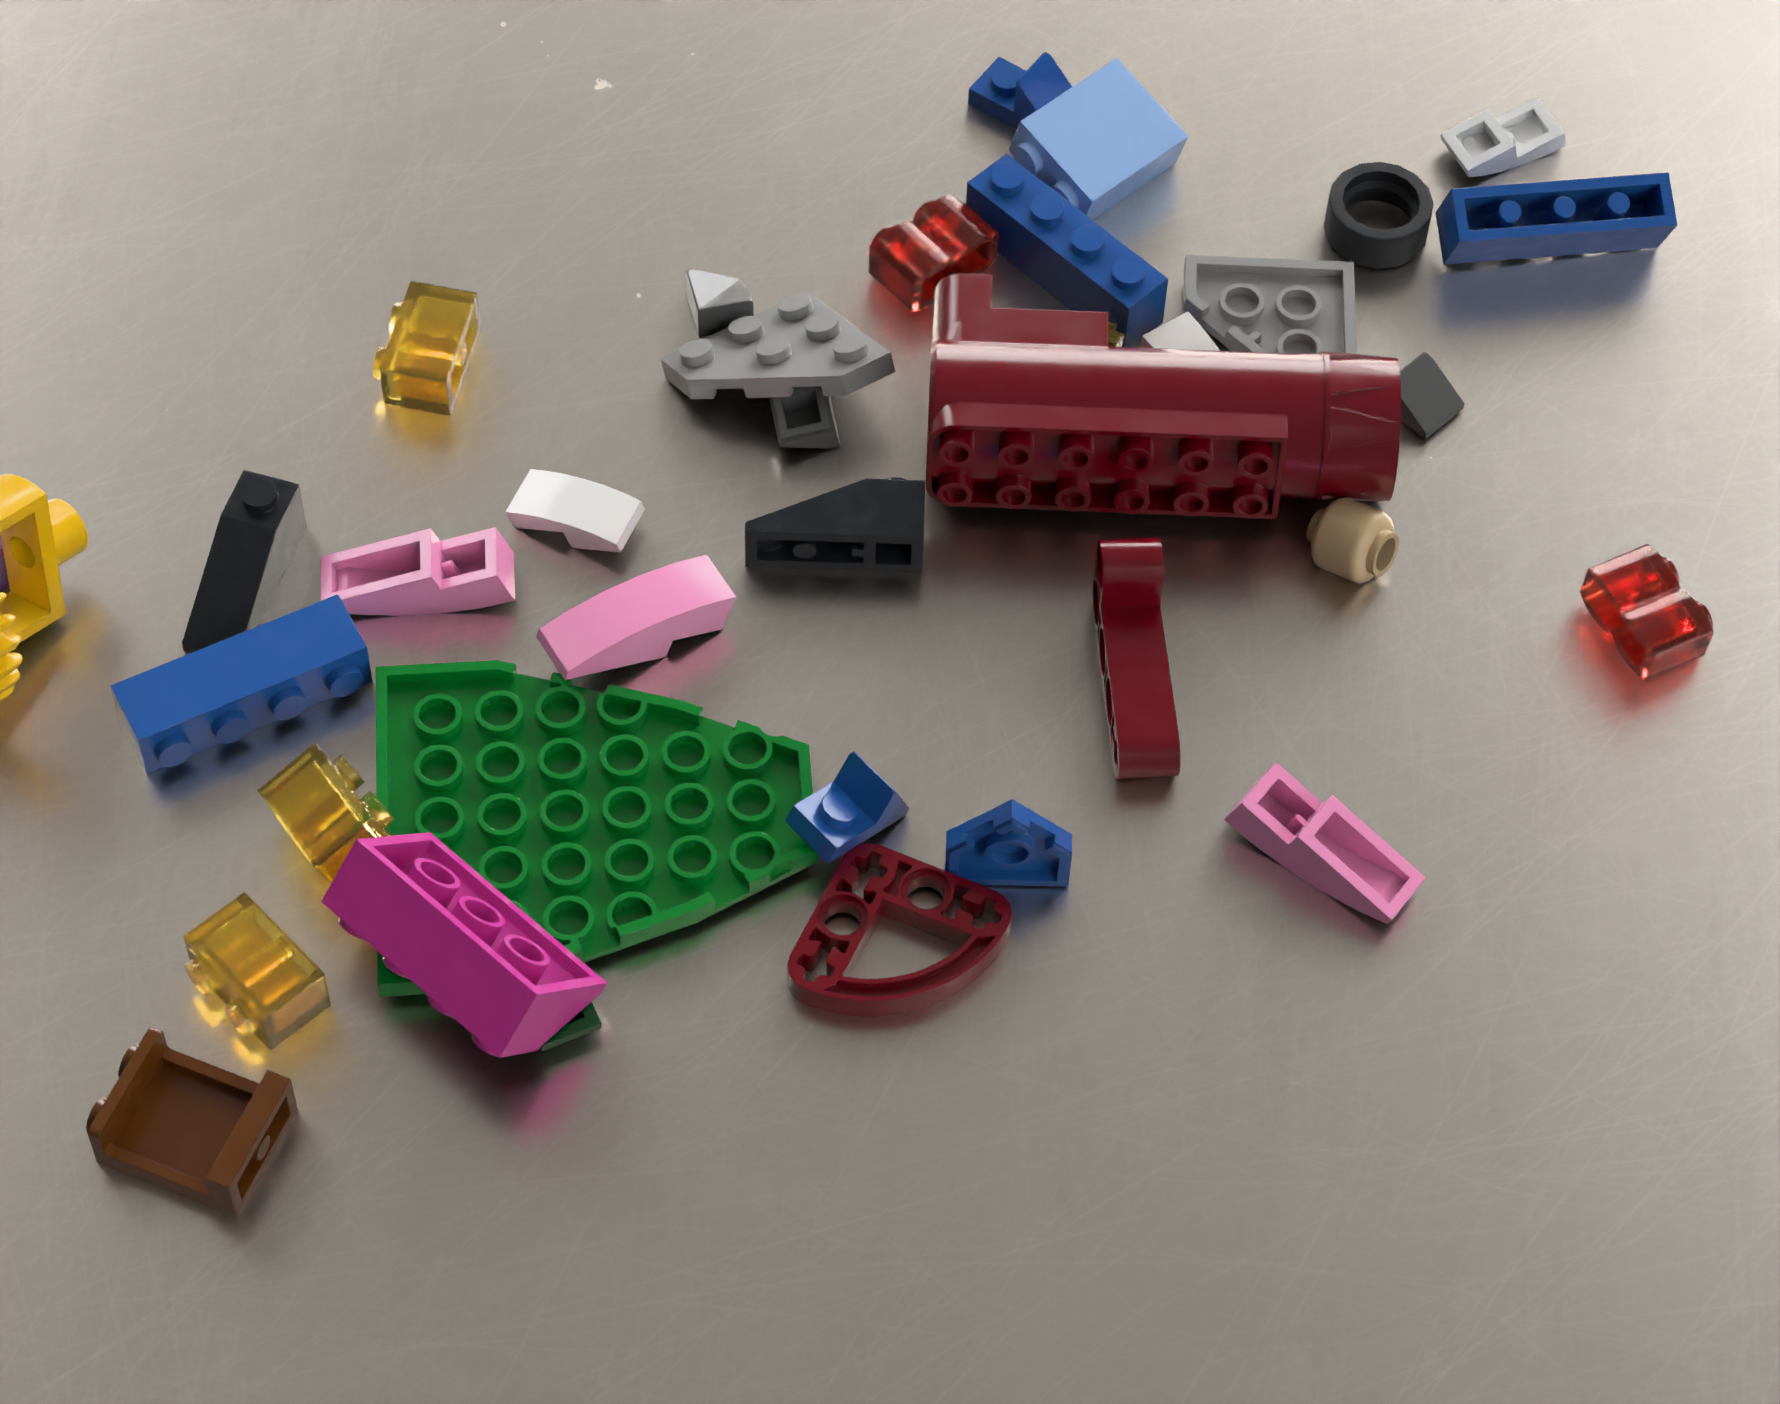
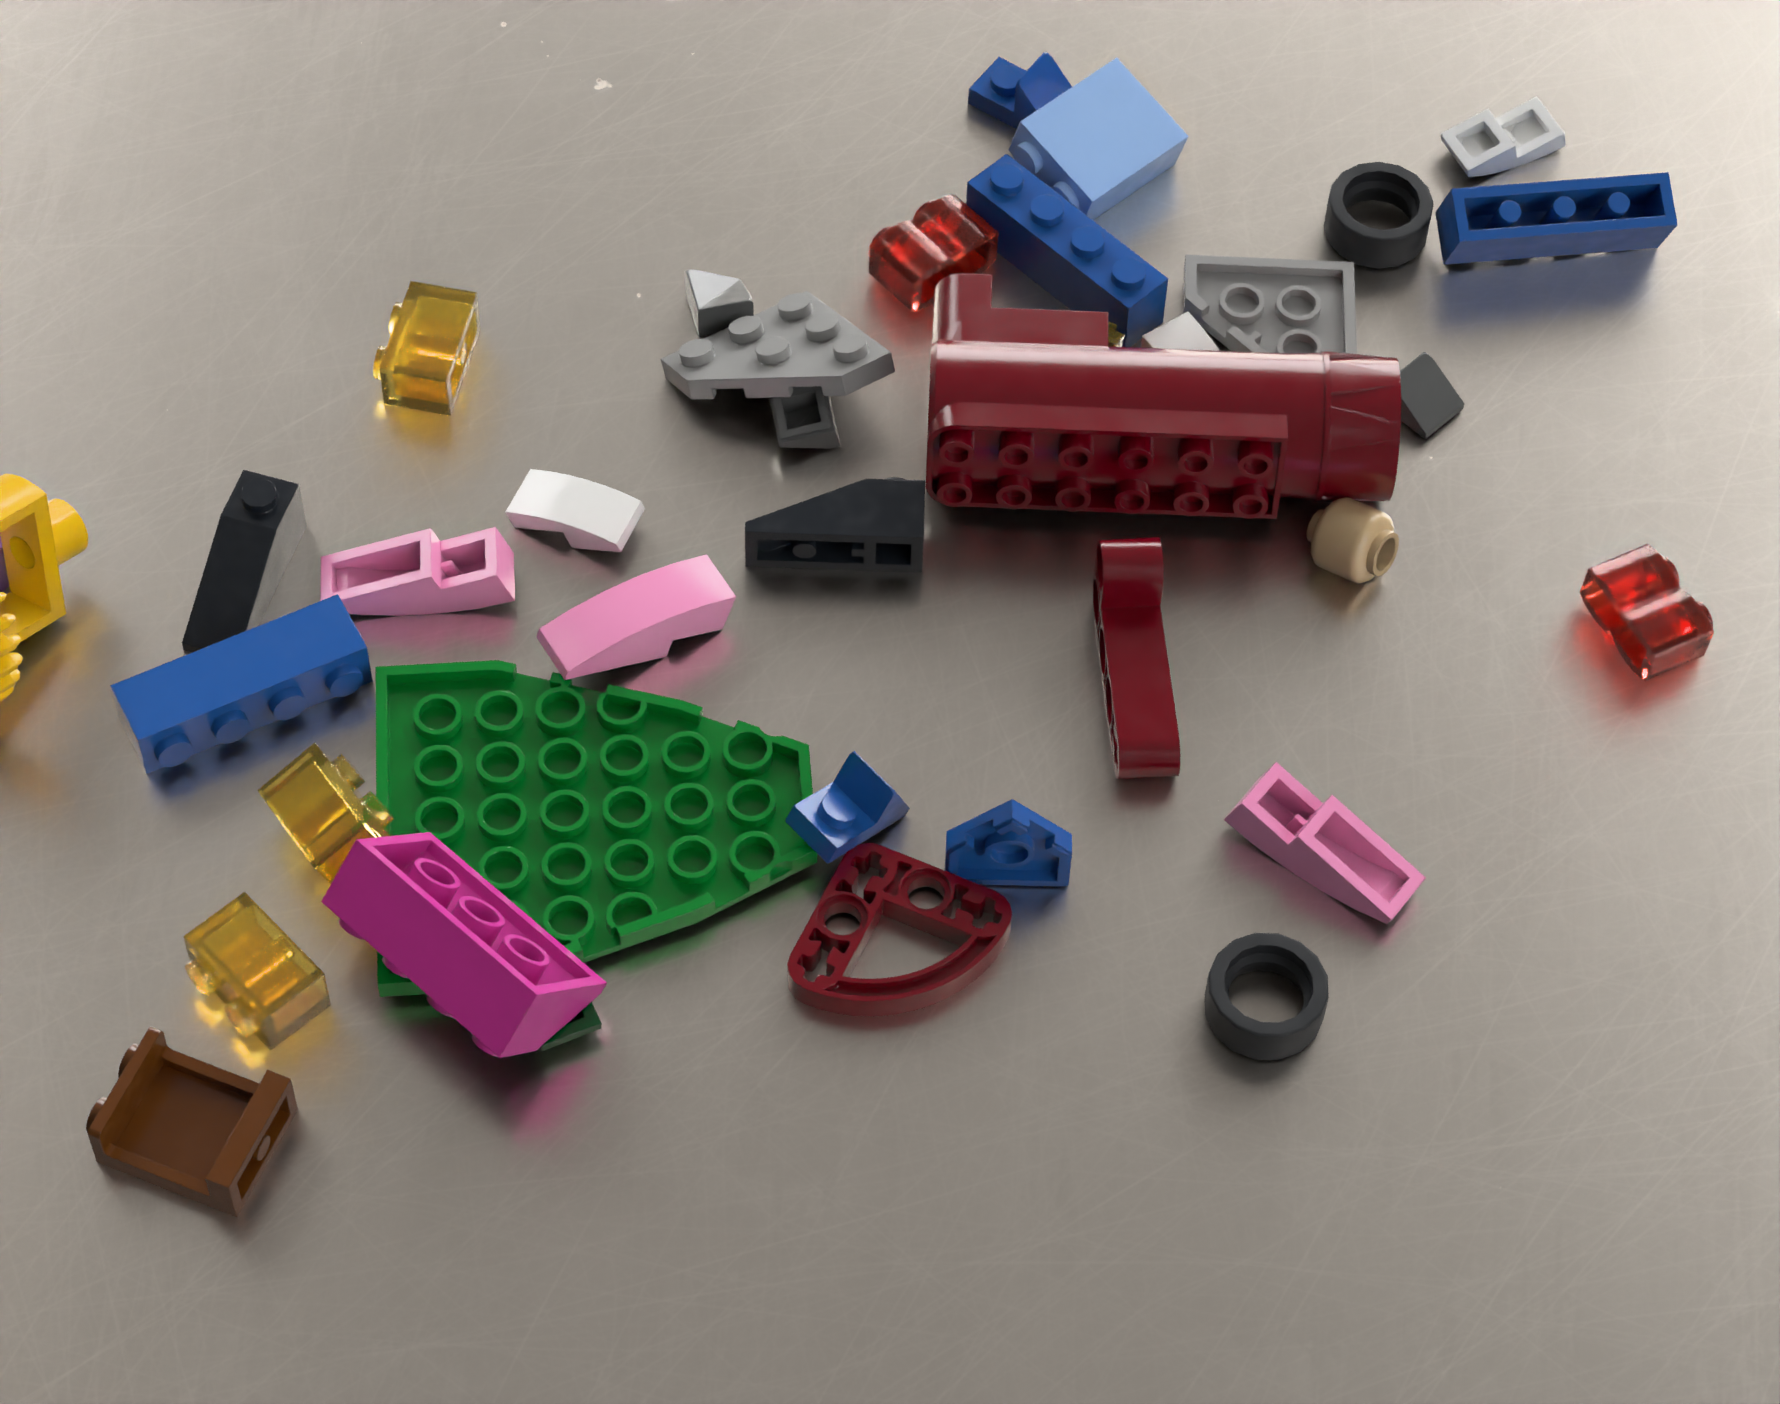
none -> black tyre [1205,933,1329,1060]

